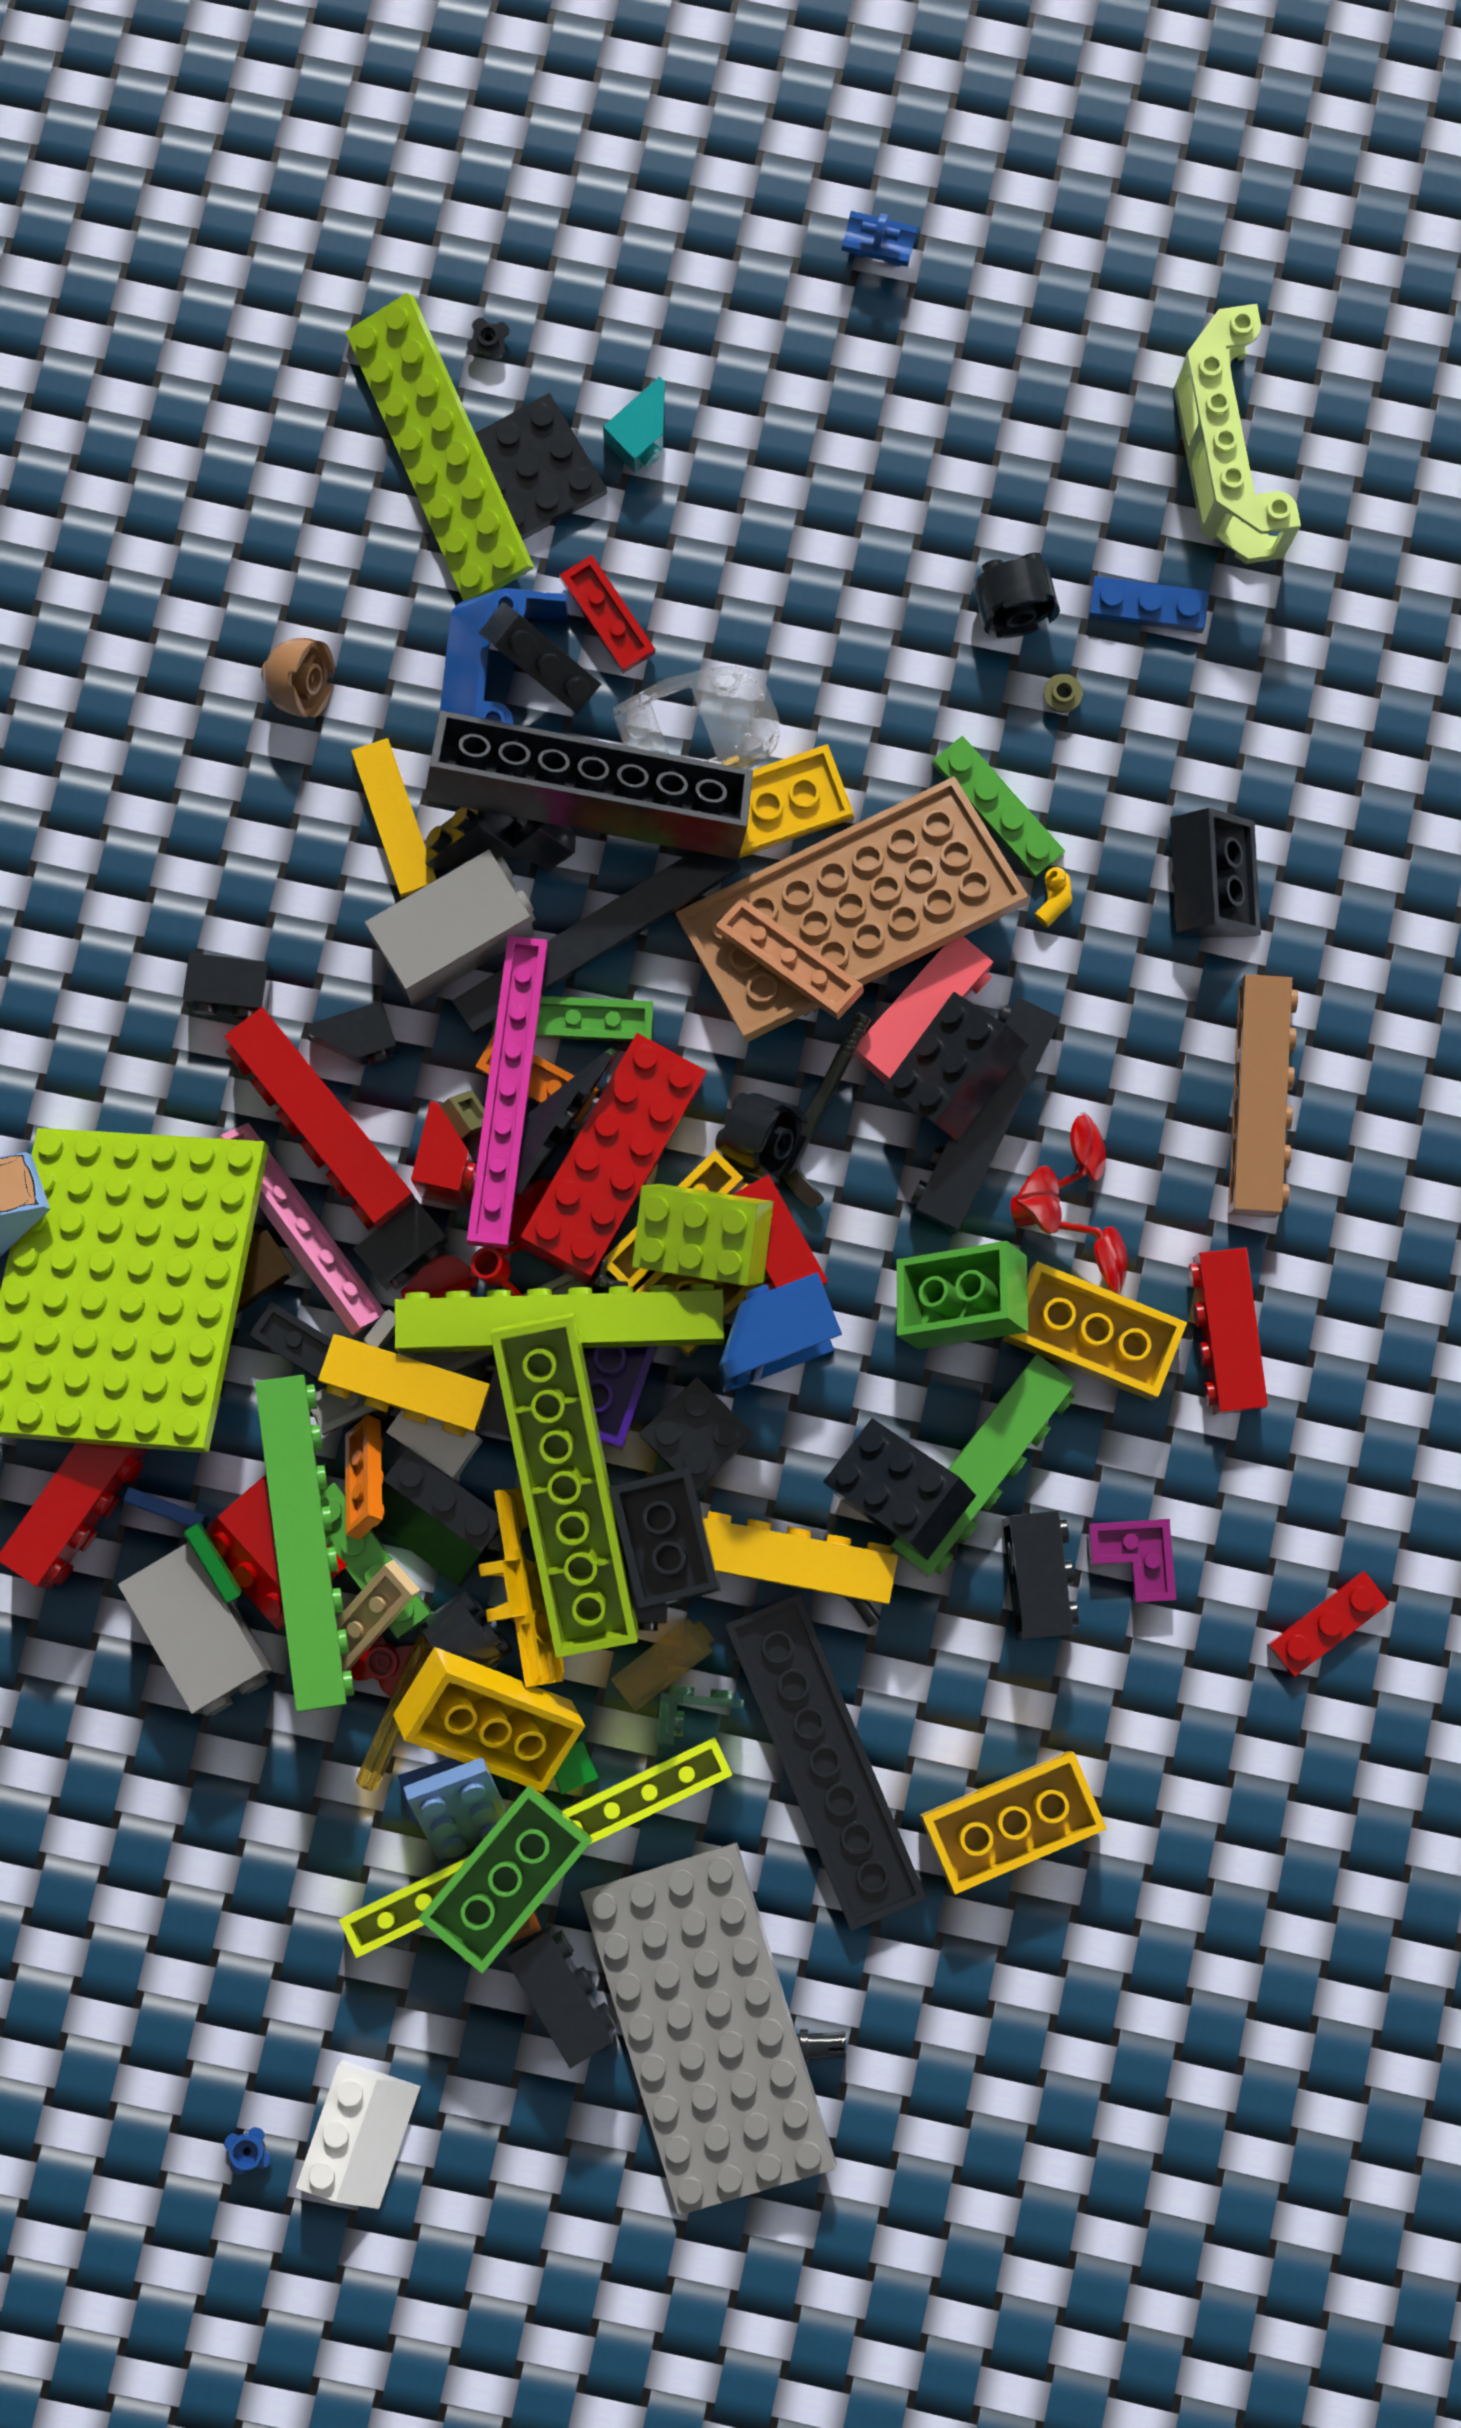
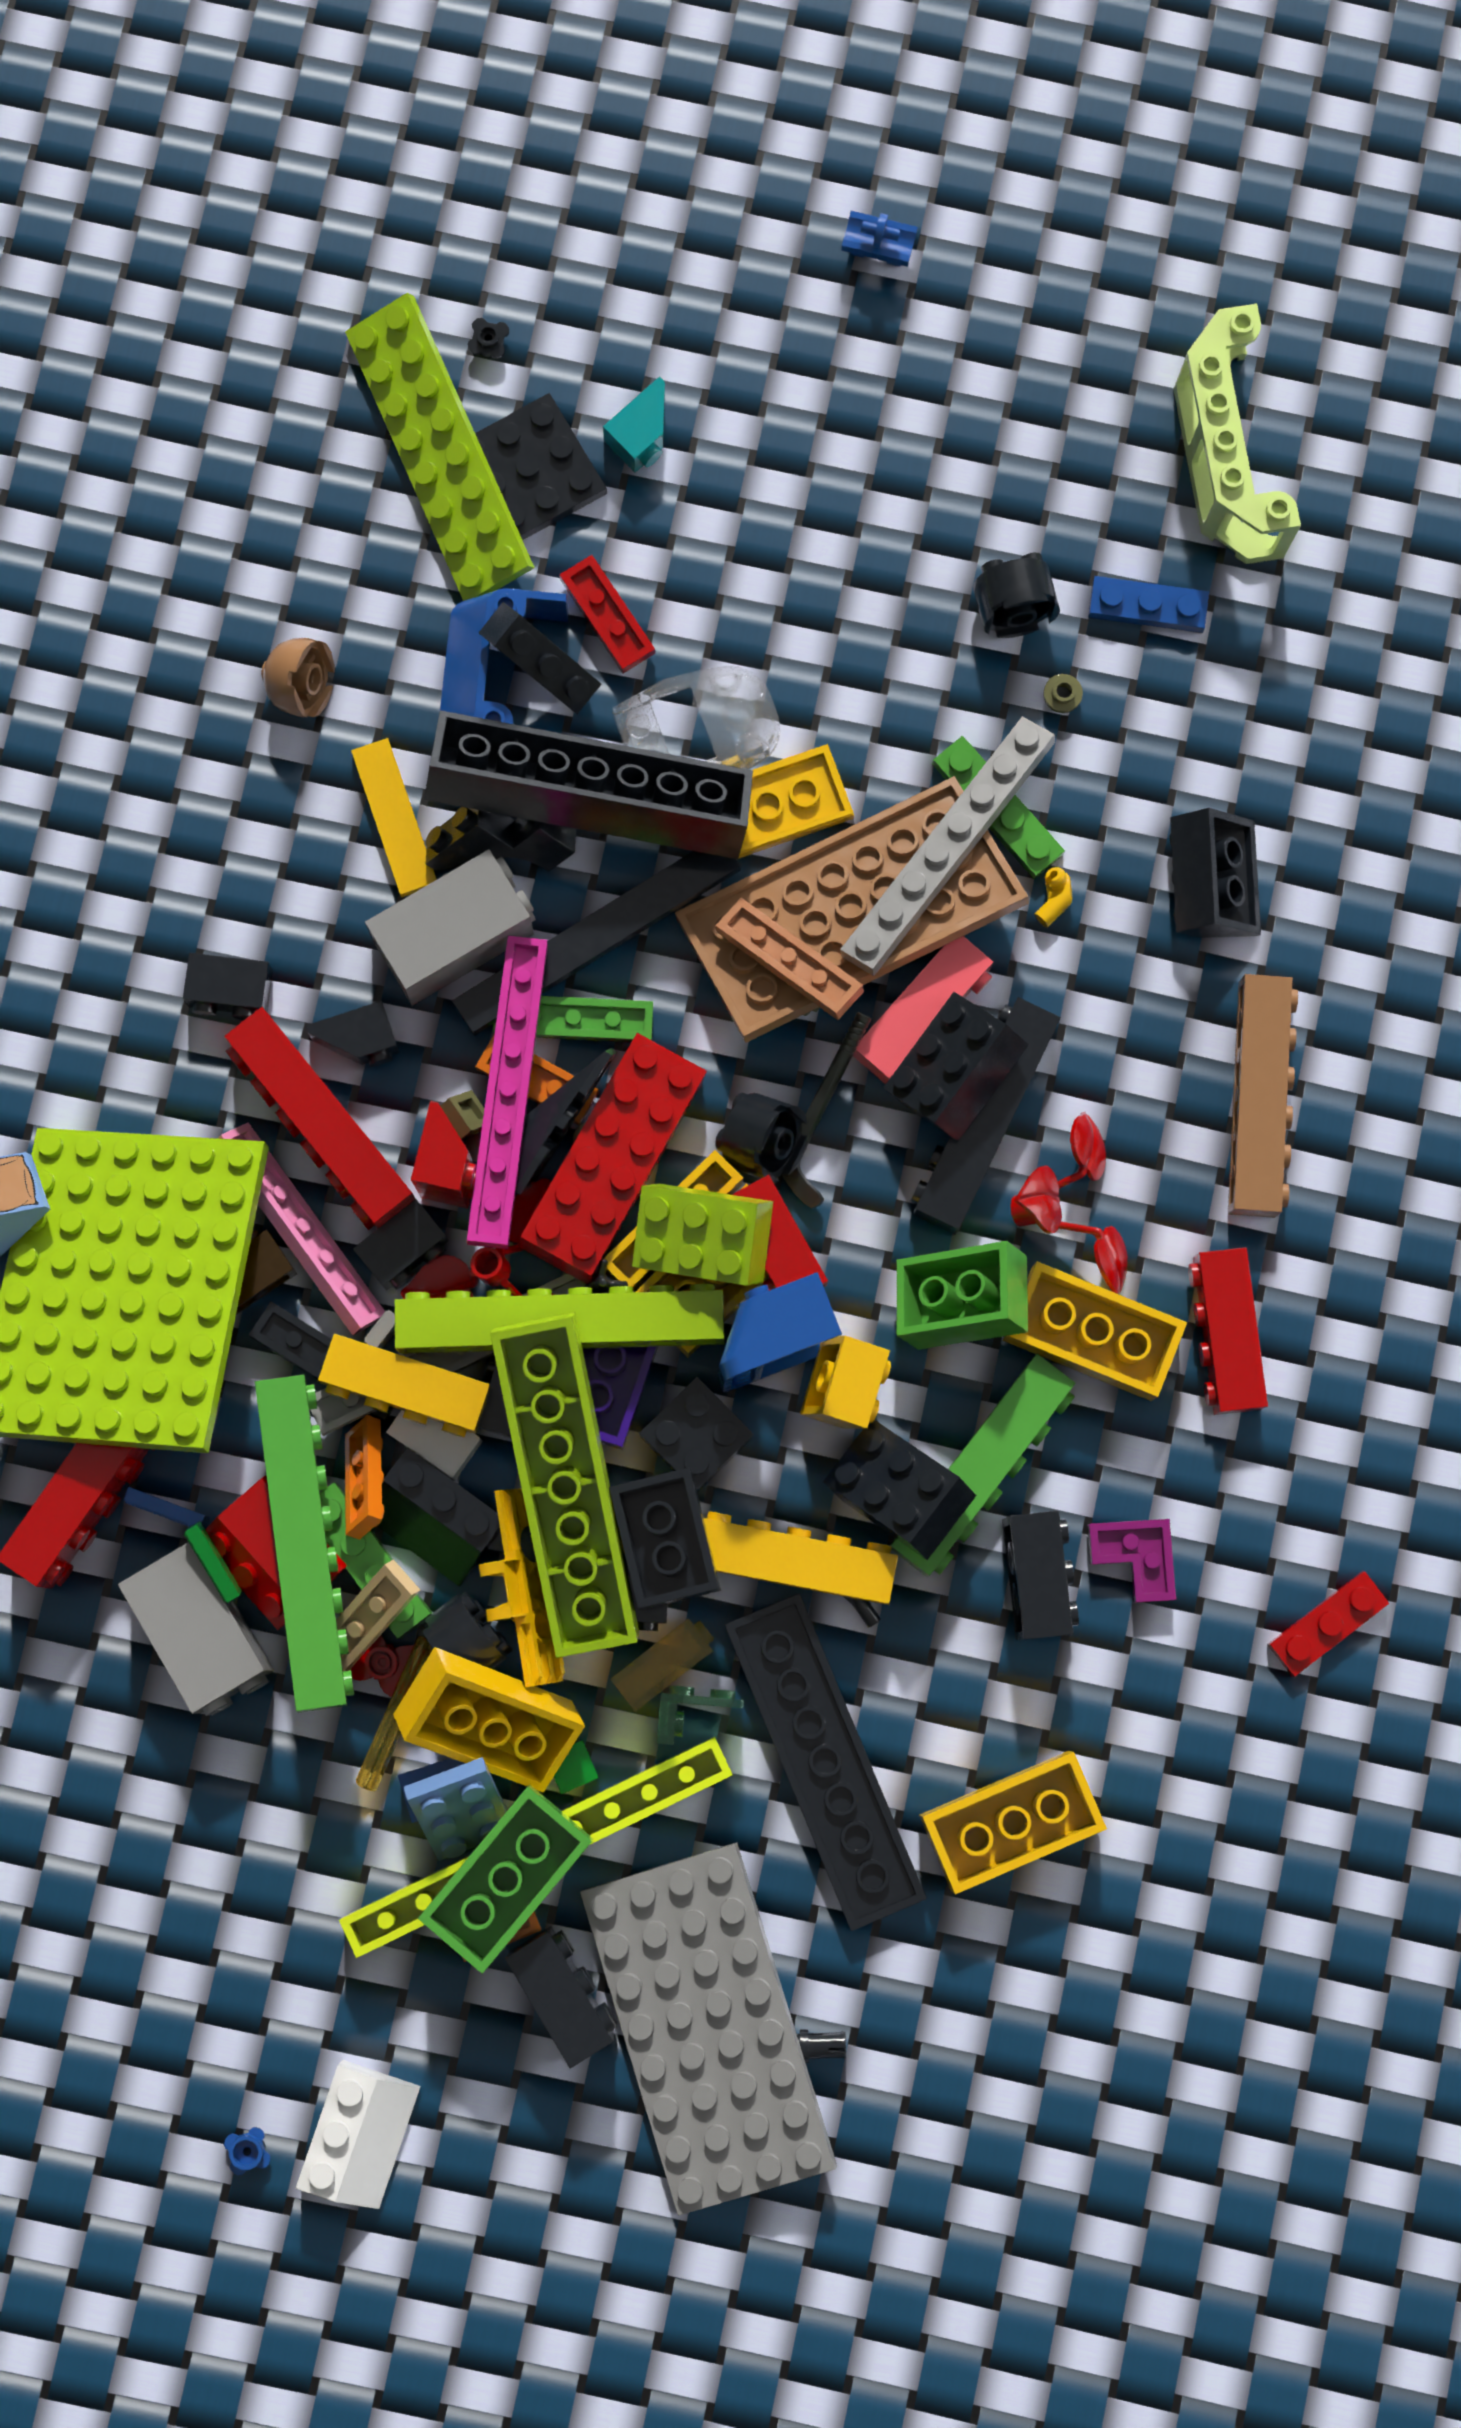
none -> yellow brick [800,1335,891,1429]
none -> light grey plate [840,716,1055,976]

